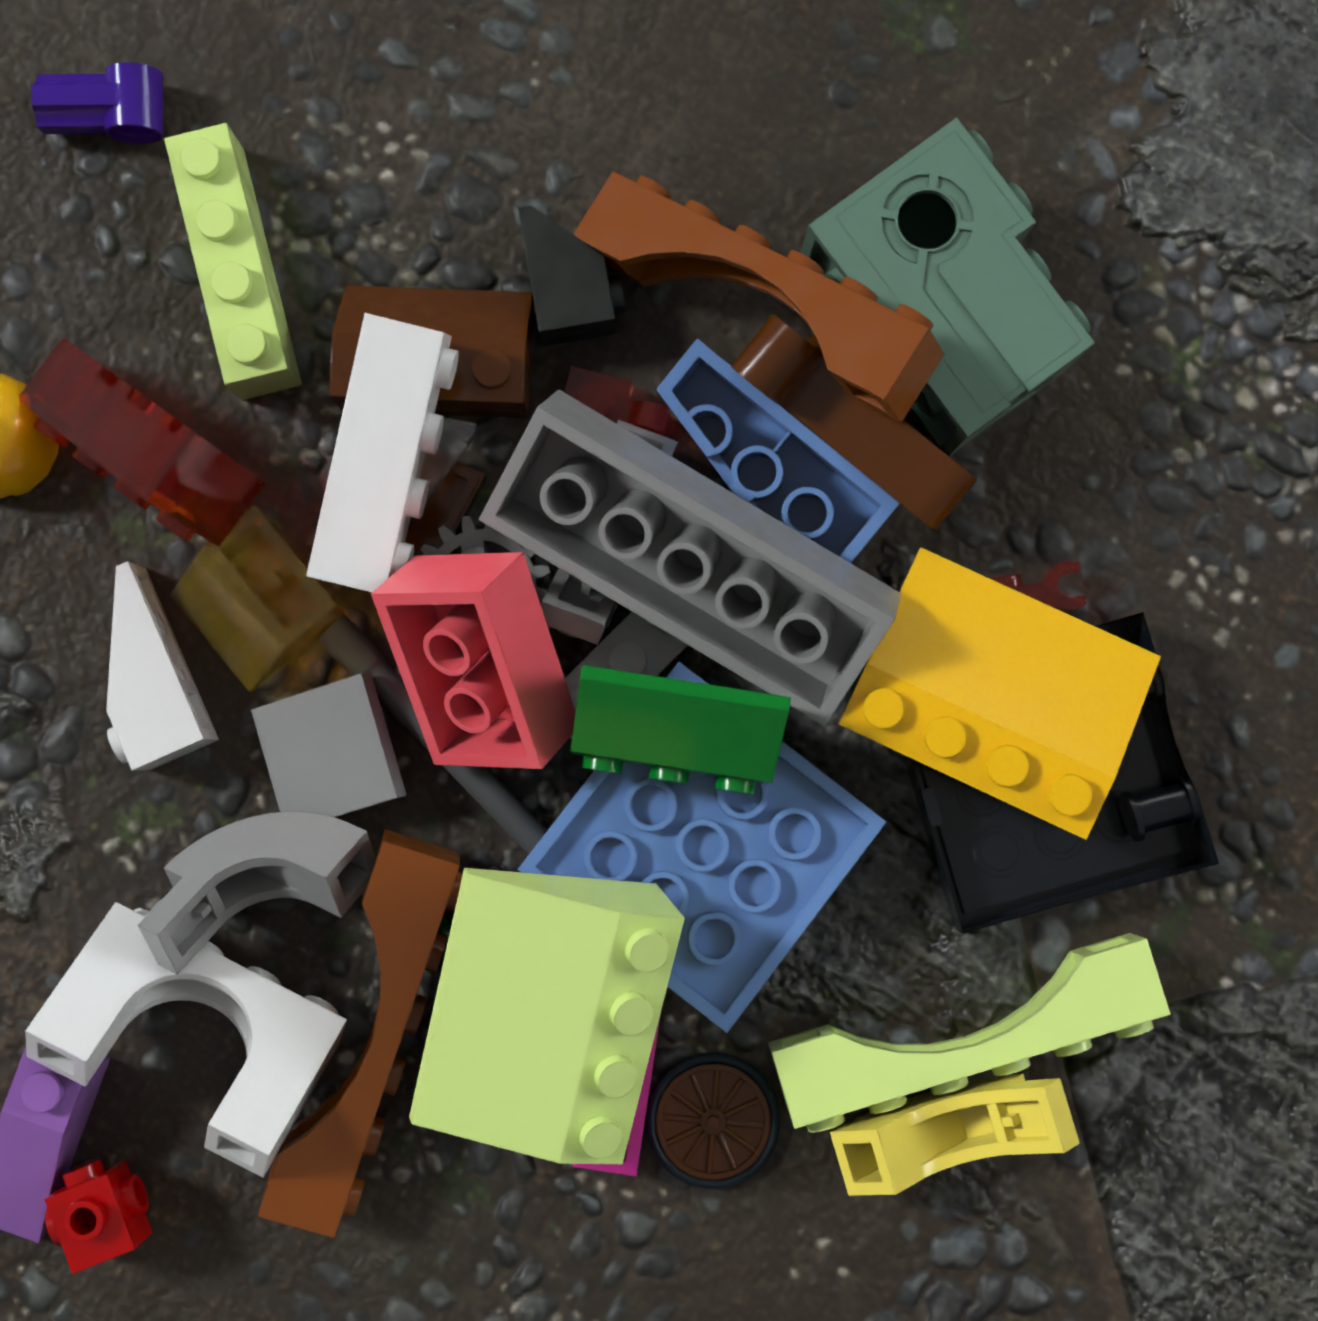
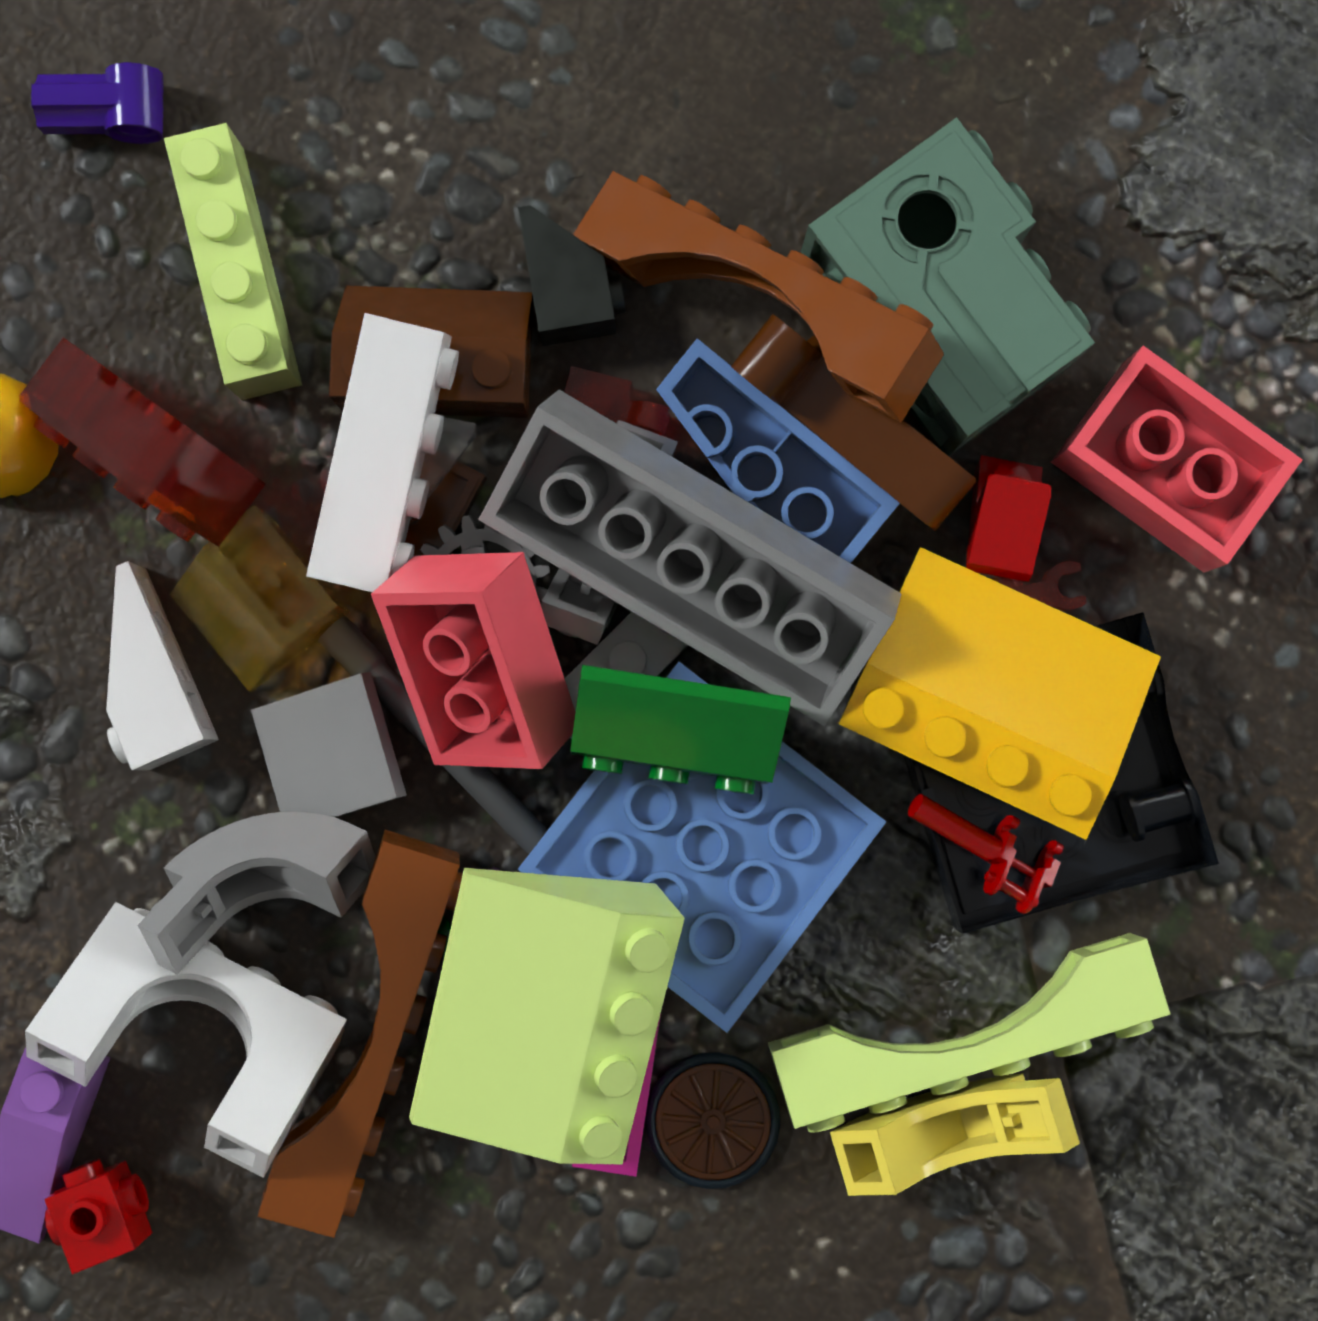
none -> red piece [908,794,1064,914]
none -> red slope [966,455,1052,582]
none -> coral brick [1051,345,1303,573]

